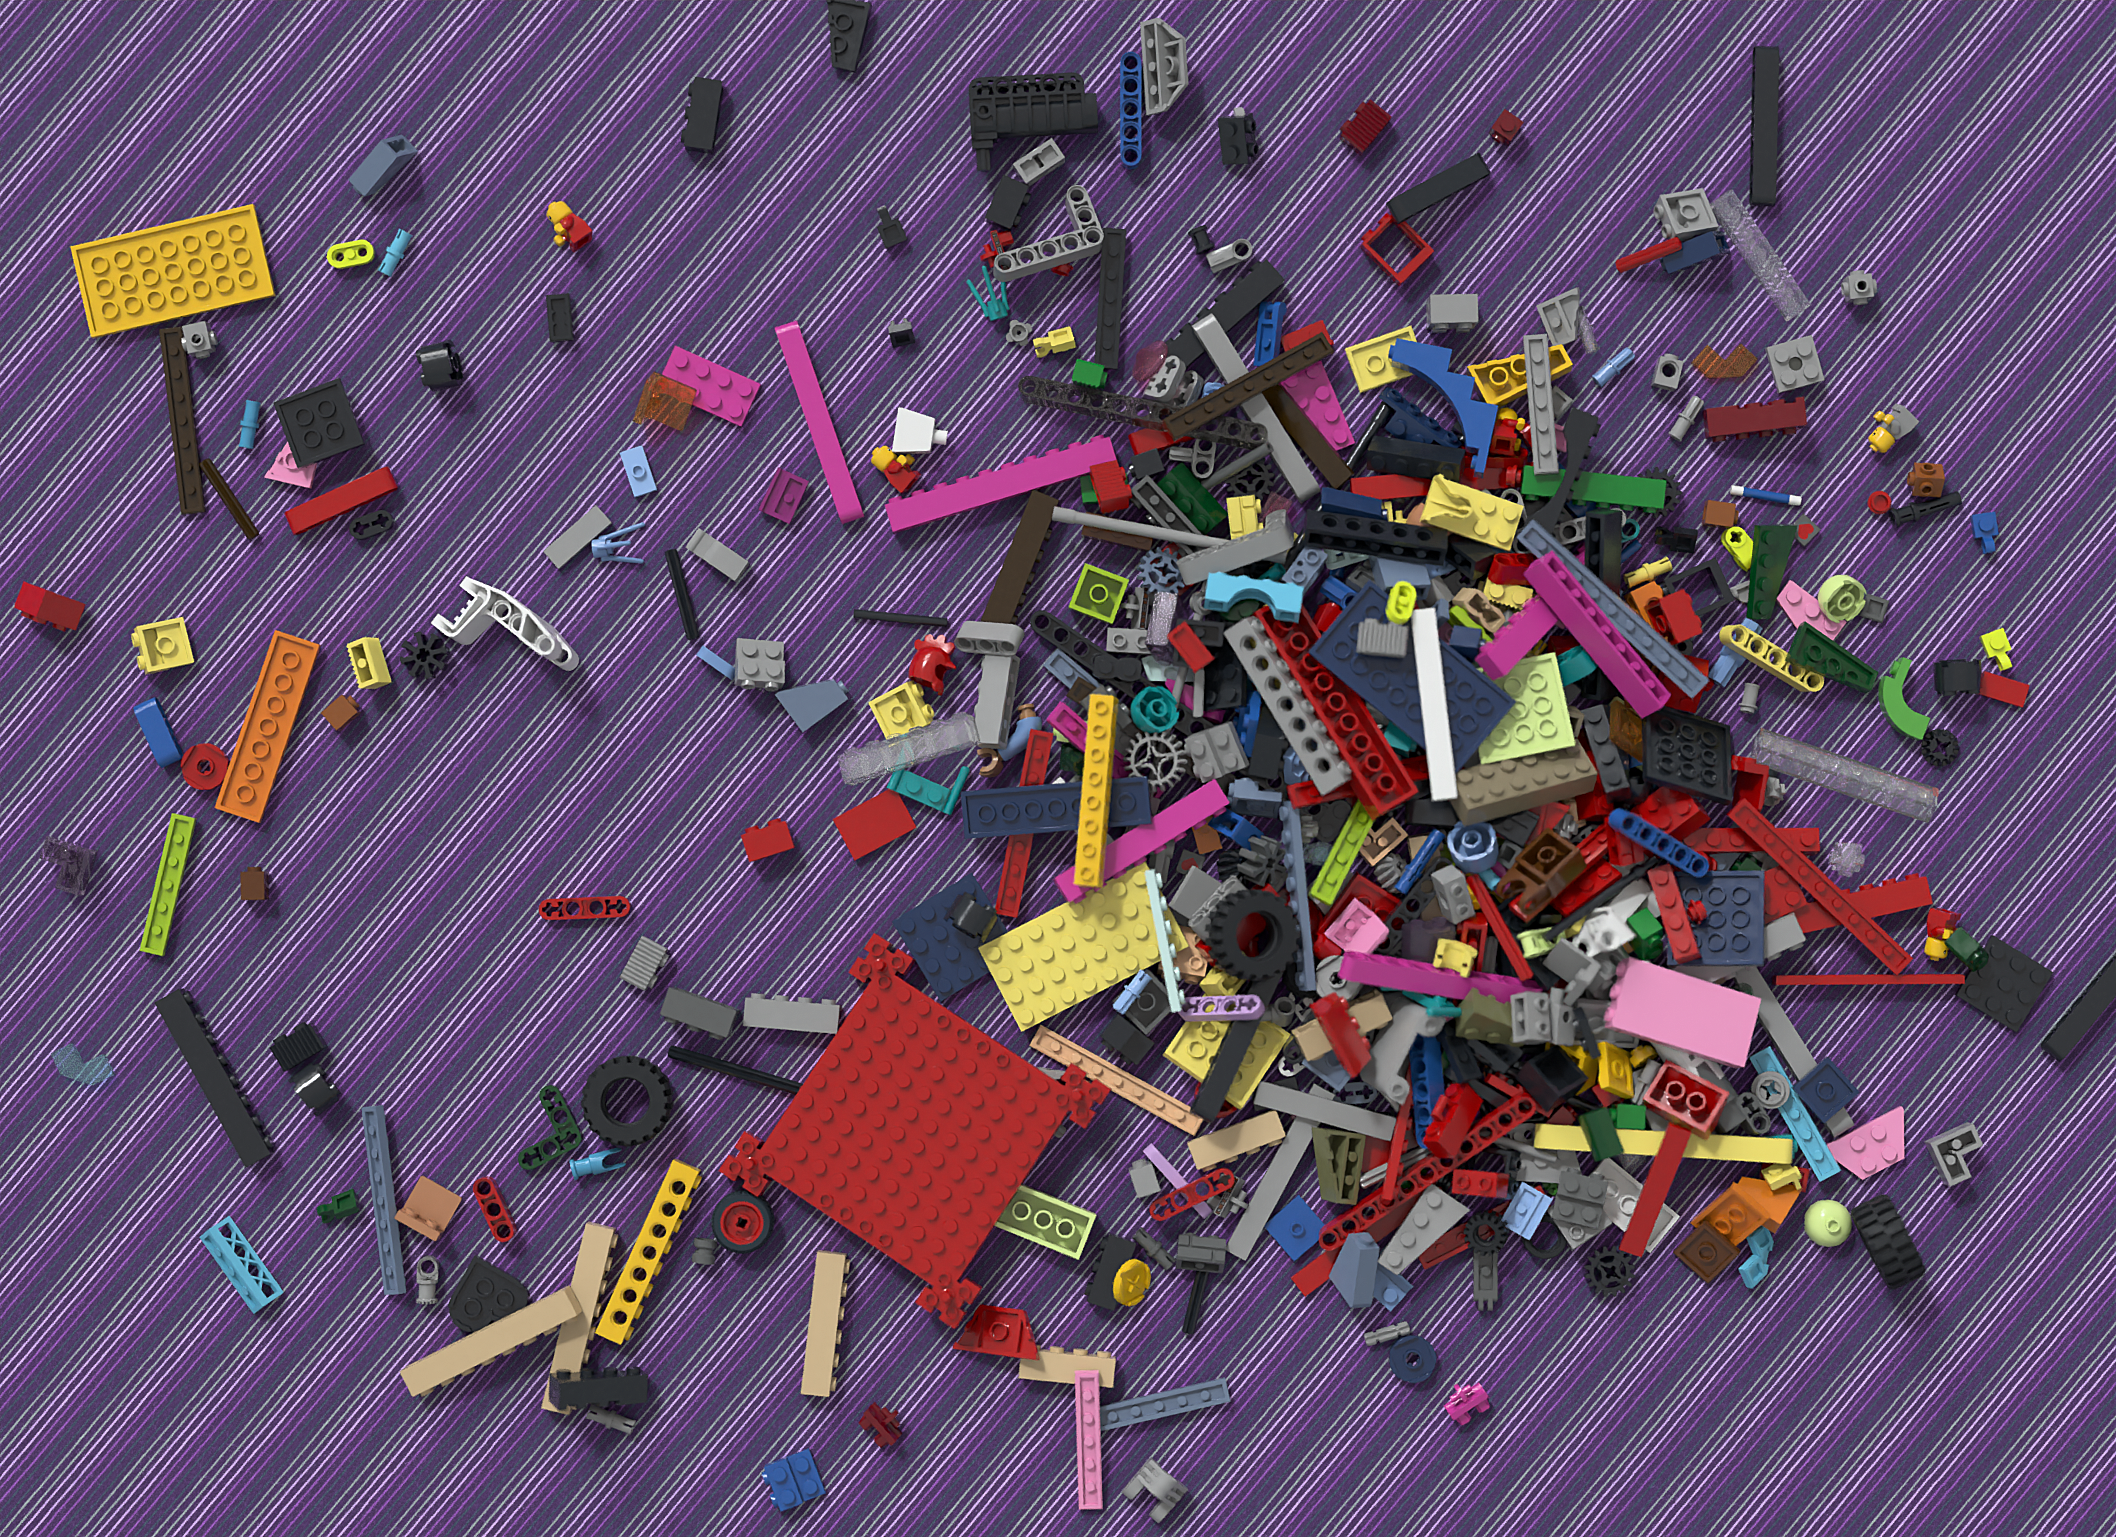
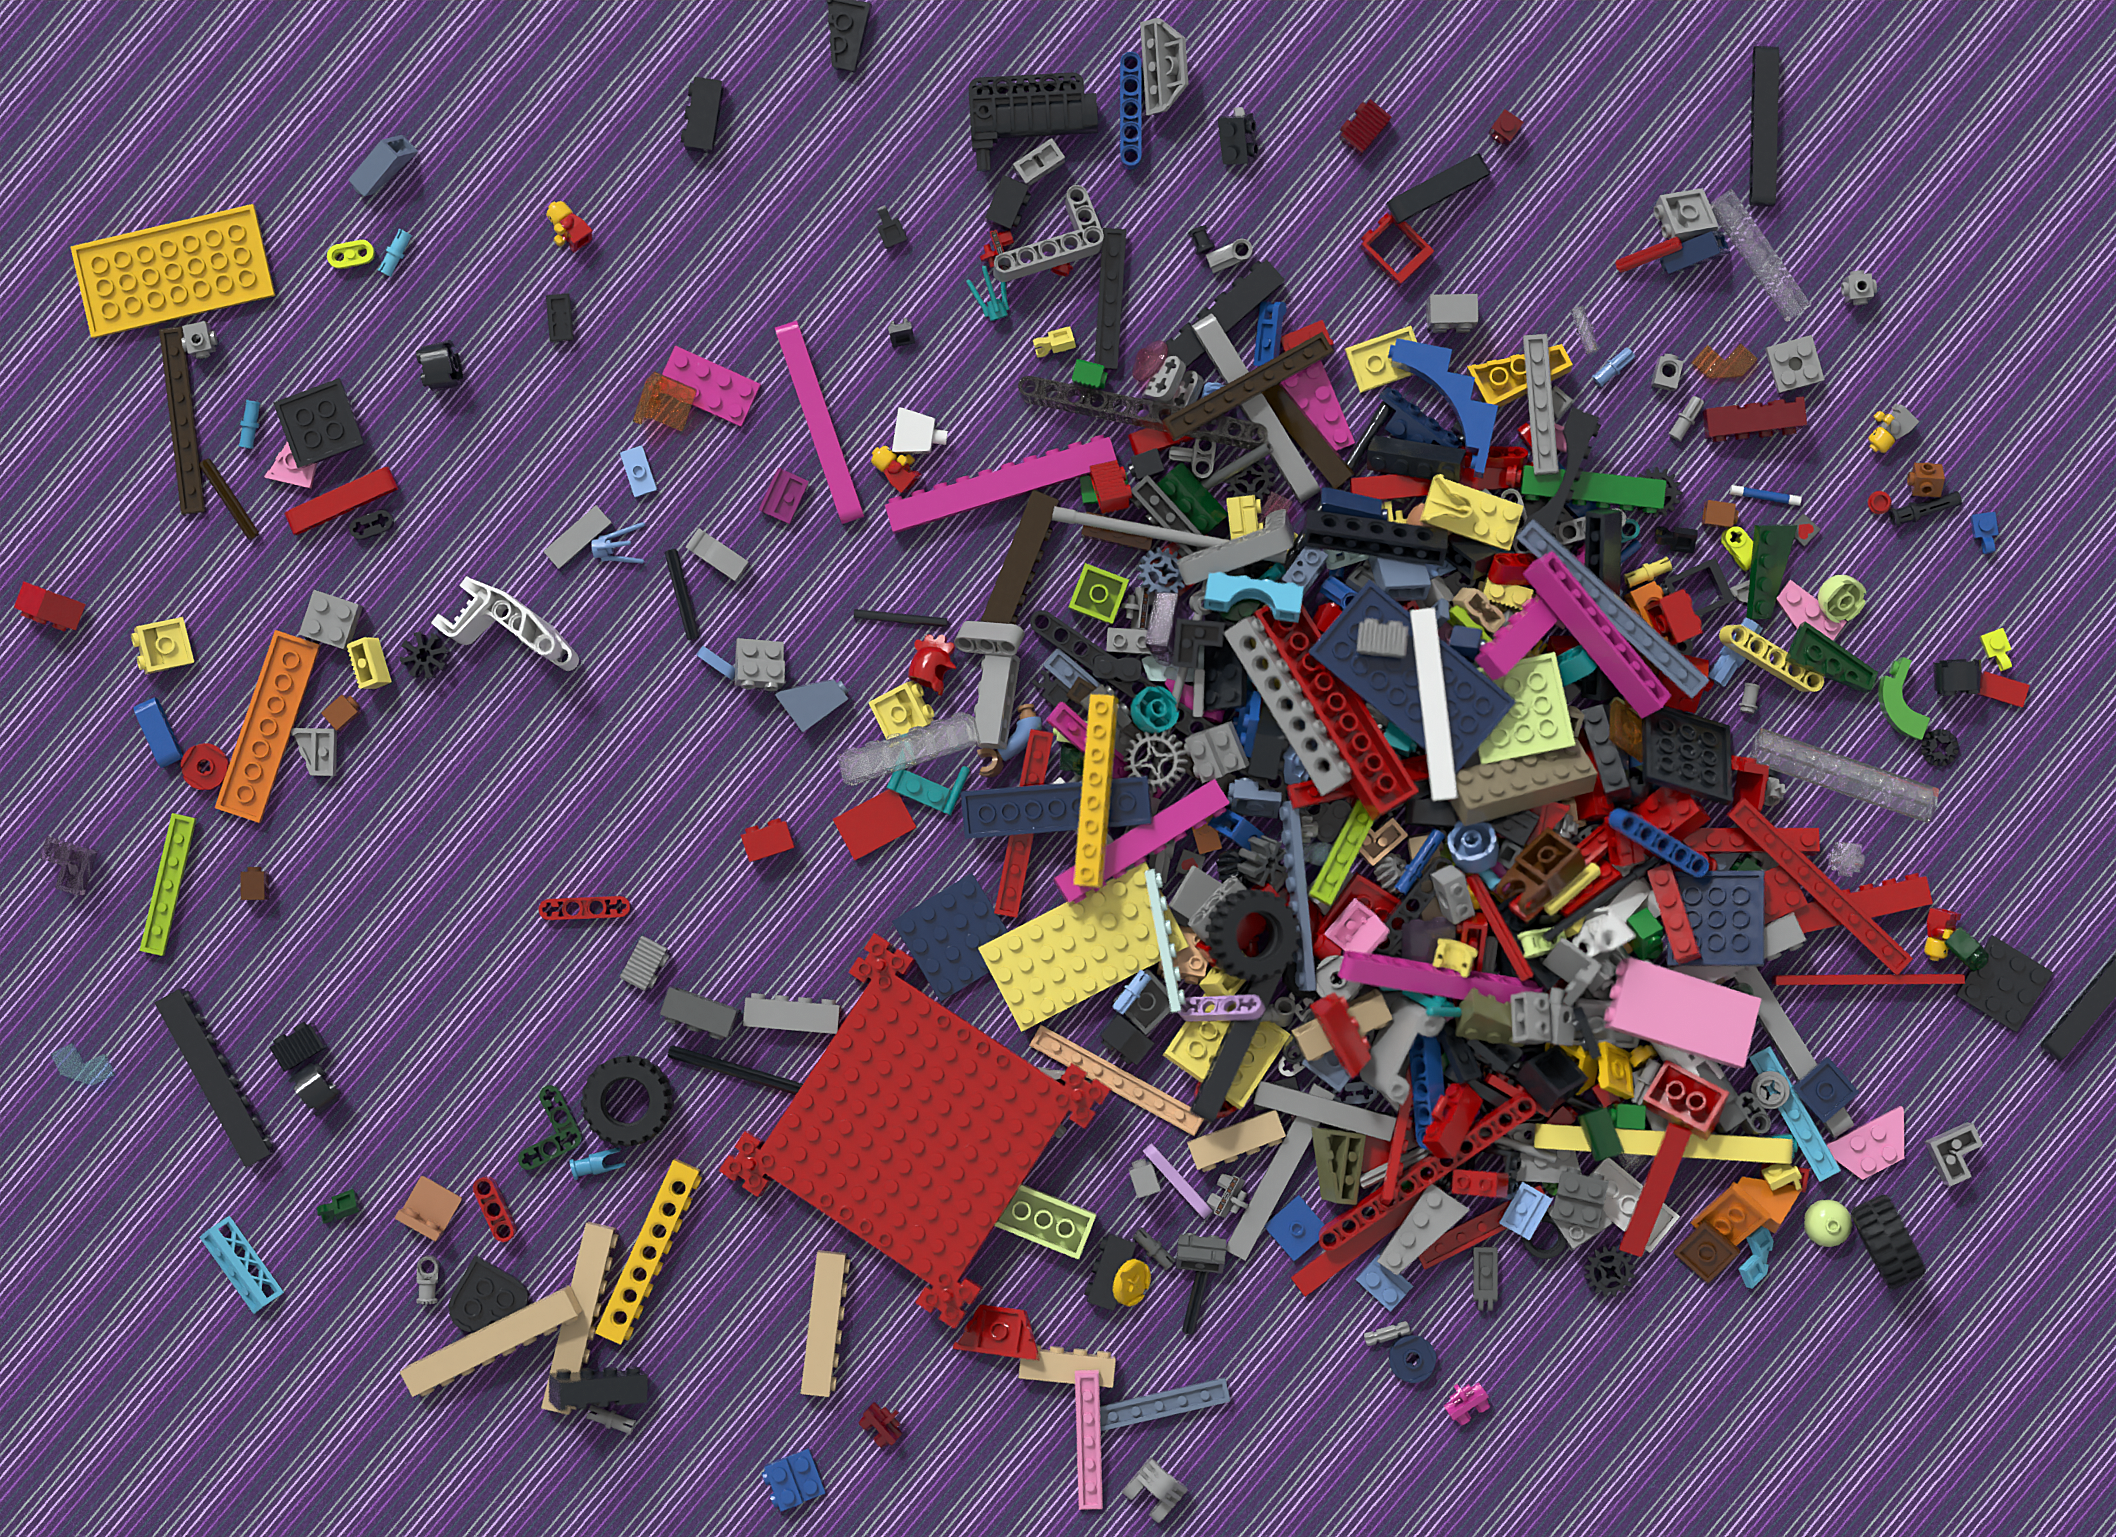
sand blue plate [361,1105,406,1295] -> none
dark grey wheel [691,1238,718,1265] -> none
wheel [711,1190,775,1254] -> none
black brick [943,892,998,943] -> none
light grey plate [1006,320,1032,346] -> none
red beam [1149,1167,1235,1221] -> none
red tile [1166,621,1214,673] -> none
sand blue slope [1329,1232,1380,1308] -> none
neon yellow plate [1386,581,1416,624] -> none
black tyre [1463,1210,1510,1256] -> none
red piece [1490,408,1525,456] -> none
light grey wing [1536,287,1580,346] -> none
red plate [1686,900,1707,925] -> none
dark grey tile [1859,593,1889,623] -> none
none -> light grey wing [291,728,337,776]
none -> light grey brick [299,590,363,651]
none -> black plate [1032,670,1070,708]
none -> light yellow axle [1543,863,1601,915]

